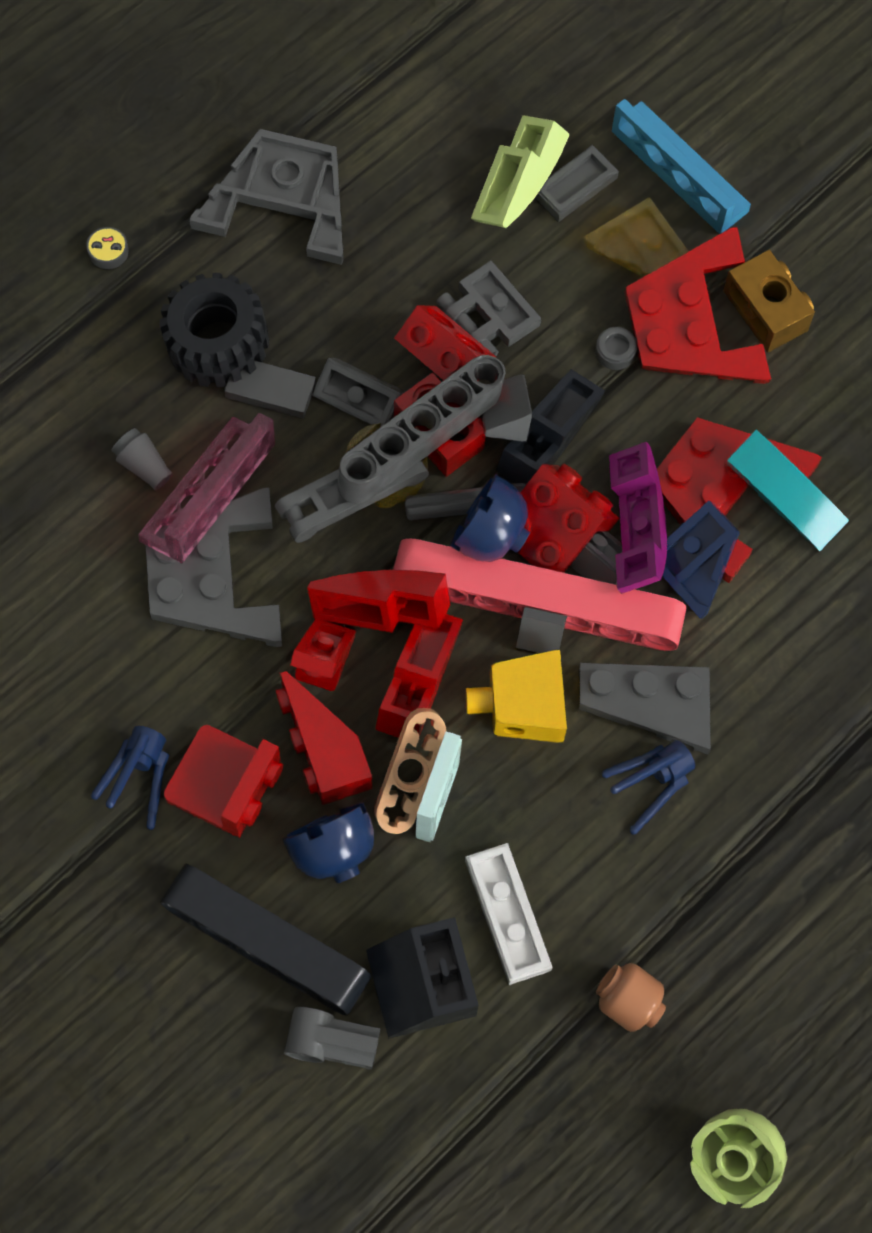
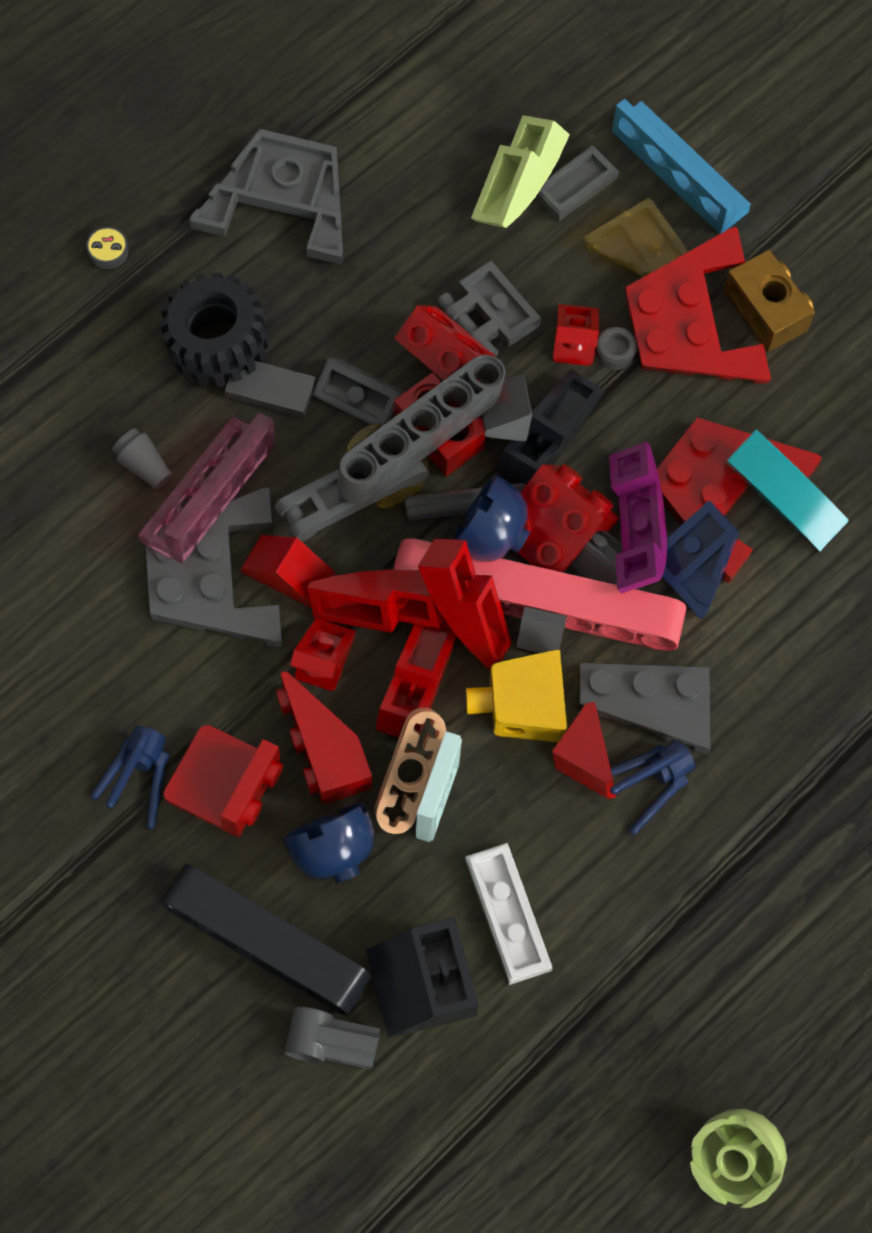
nougat head [596,963,666,1032] -> none
none -> red slope [240,535,335,608]
none -> red slope [418,539,512,670]
none -> red slope [552,701,616,799]
none -> red slope [553,304,599,366]

